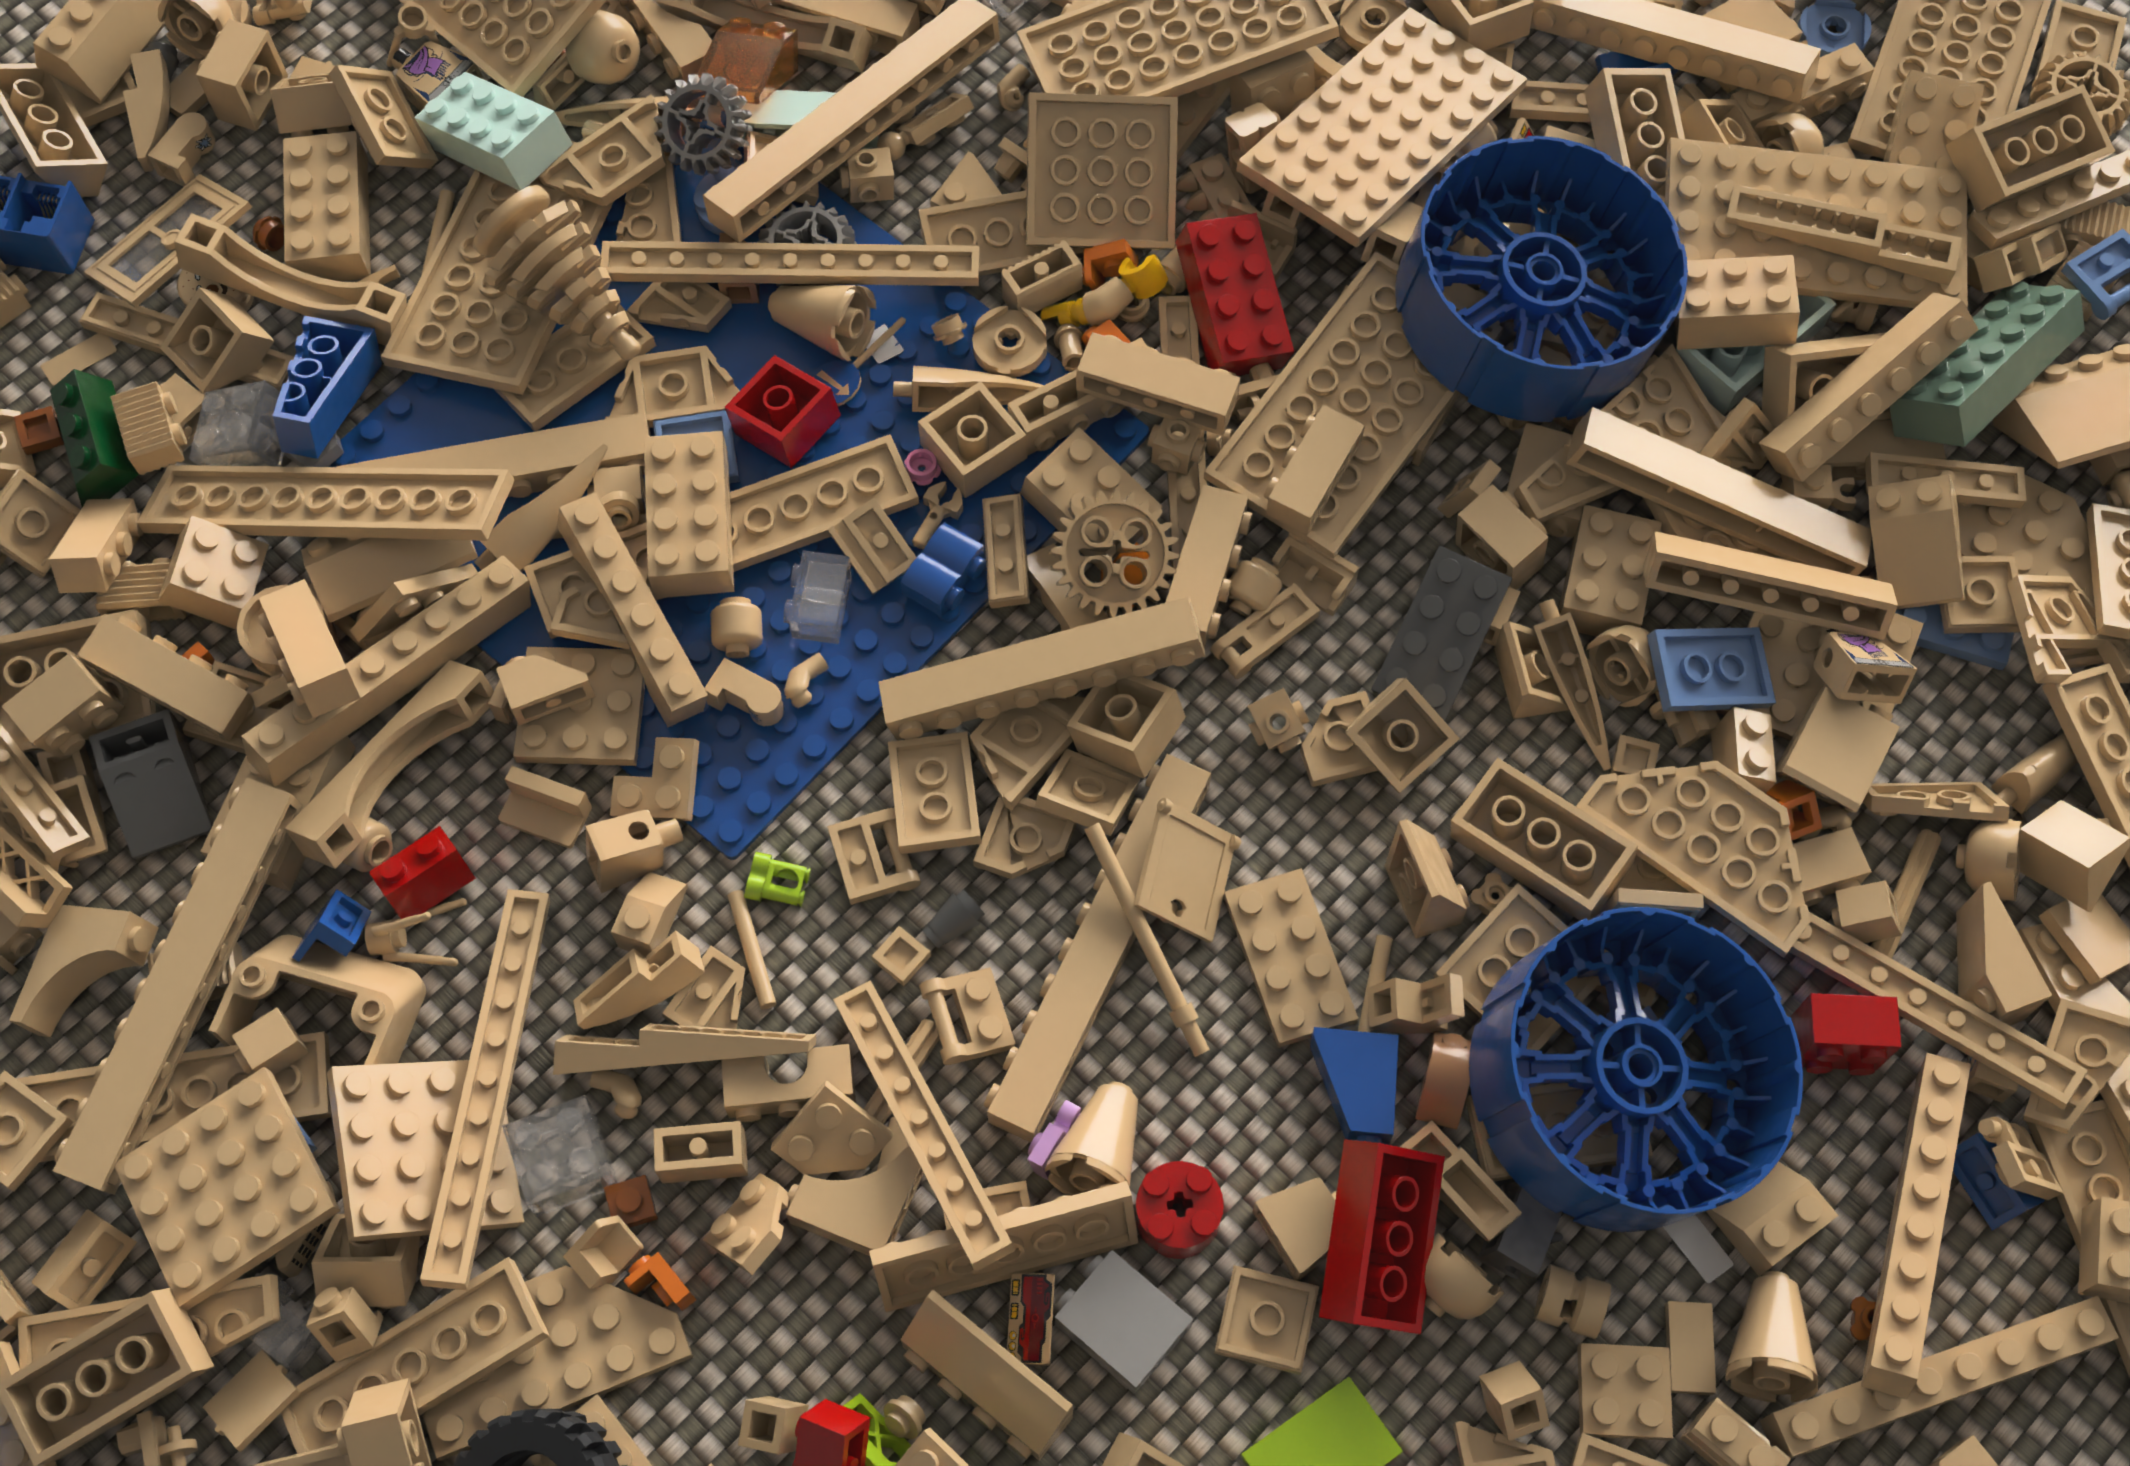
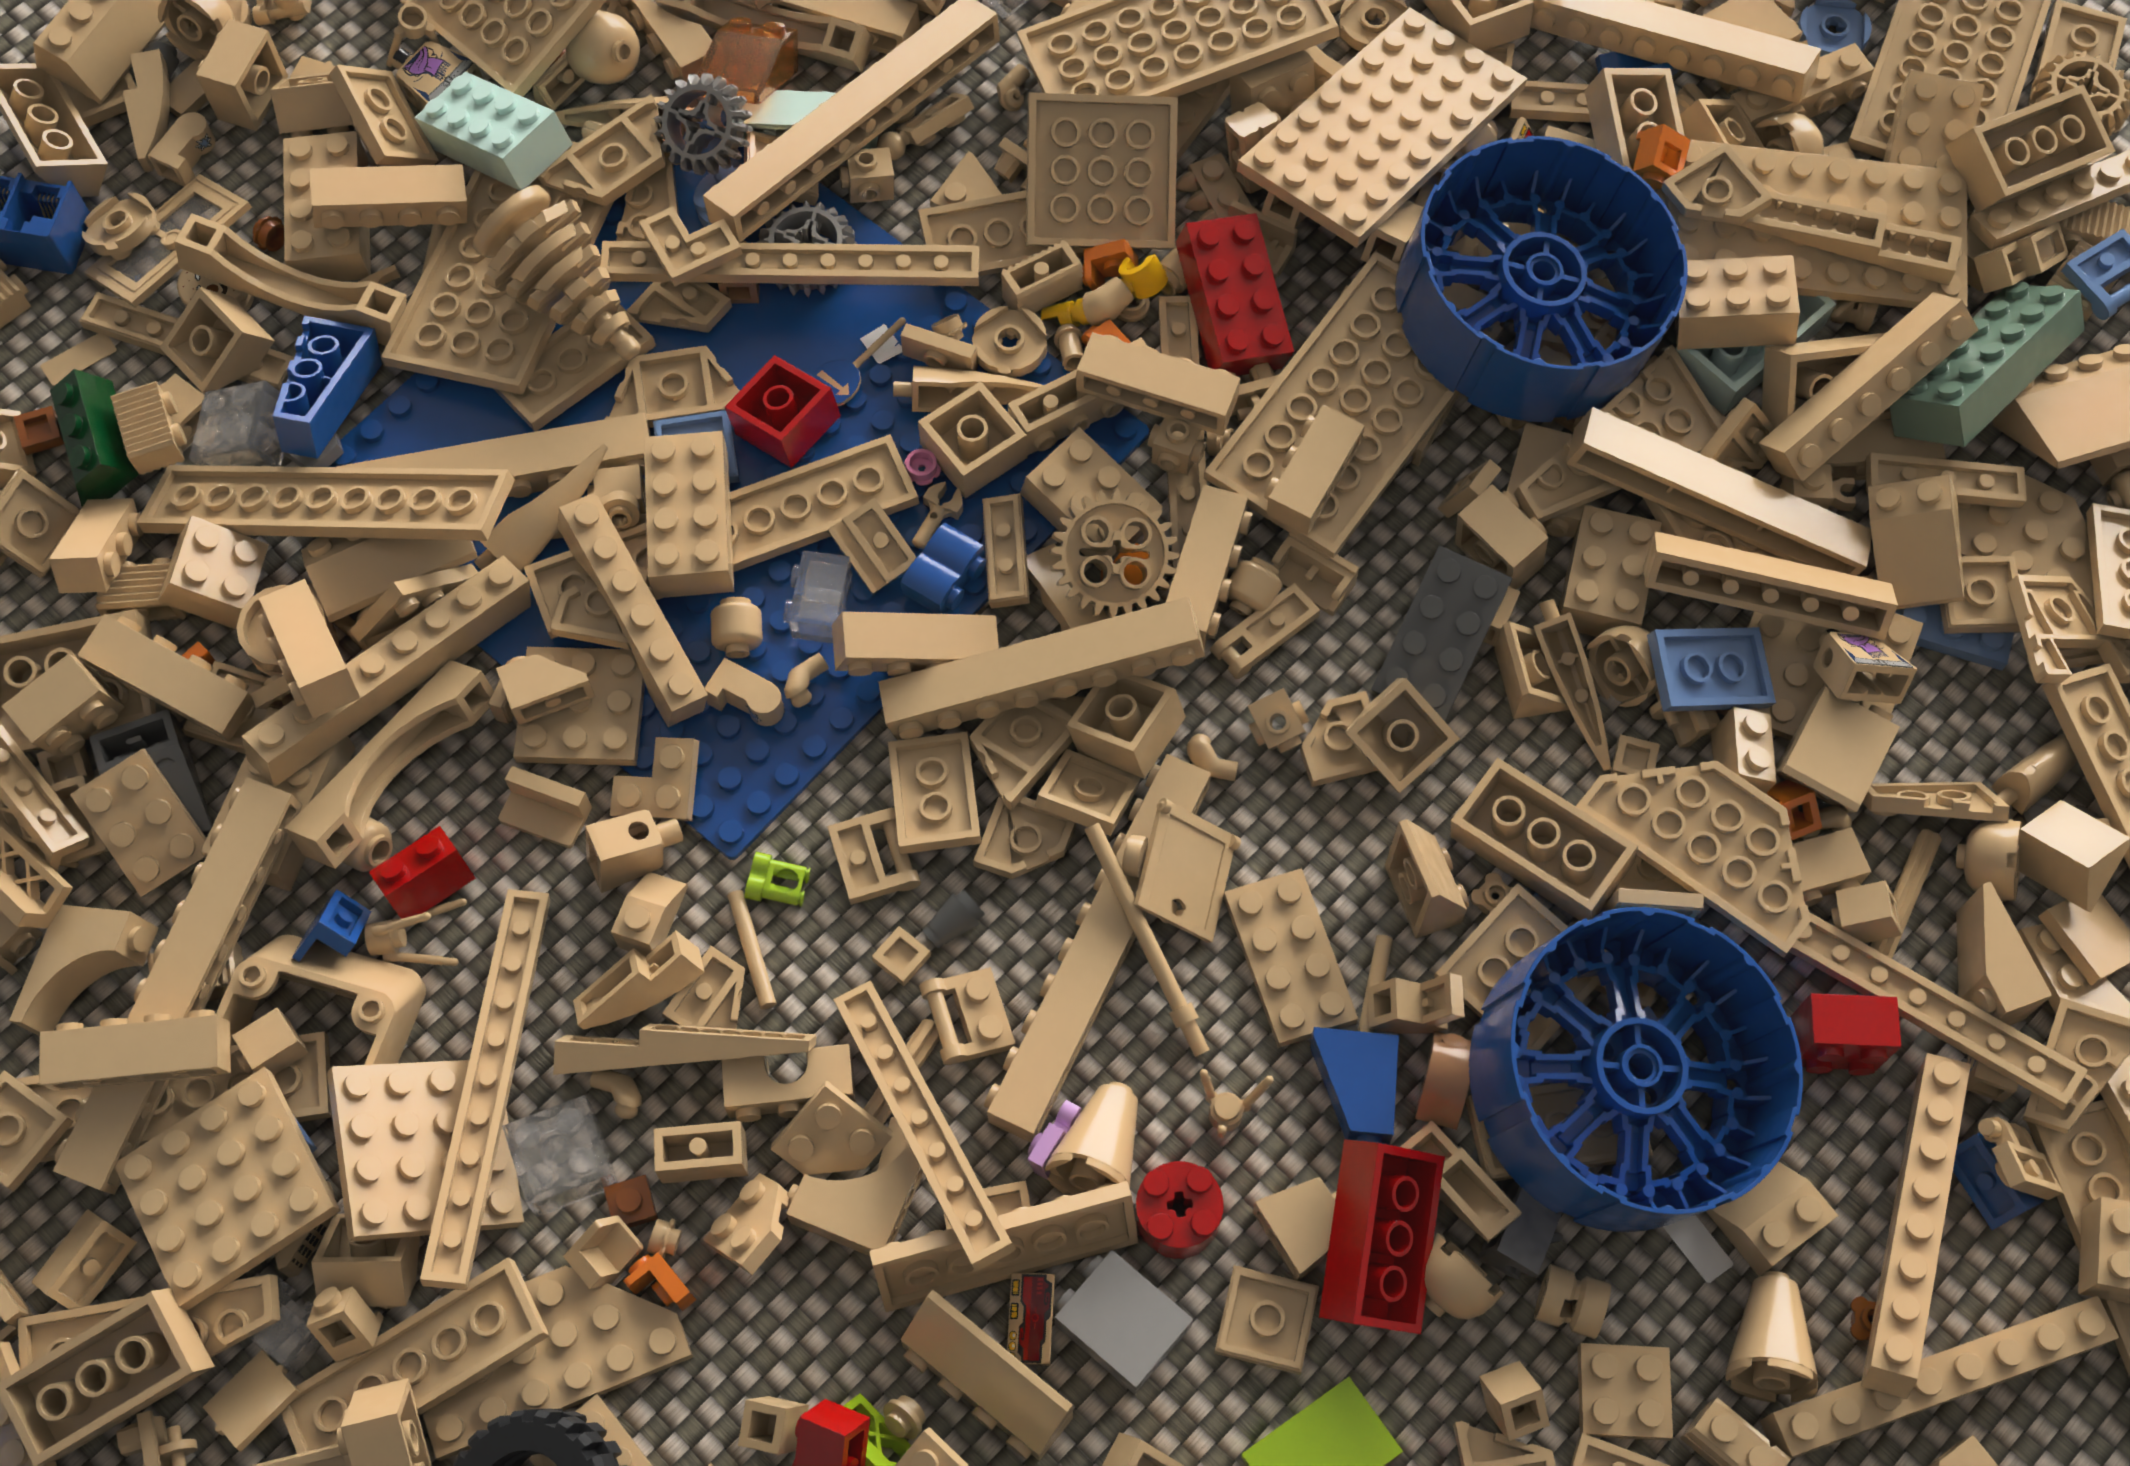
tan cone [768,285,876,361] -> none
tan tile [1665,1301,1716,1395] -> none
none -> tan brick [39,1009,231,1091]
none -> tan plate [70,749,206,897]
none -> tan plate [82,193,160,260]
none -> tan brick [309,164,467,229]
none -> tan plate [639,206,742,287]
none -> tan plate [647,1218,682,1258]
none -> tan brick [832,612,999,677]
none -> tan plate [900,323,978,371]
none -> tan tile [1122,834,1148,878]
none -> tan arm [1187,734,1238,781]
none -> tan plant [1199,1069,1274,1138]
none -> orange brick [1633,124,1691,189]
none -> tan plate [1662,143,1773,225]

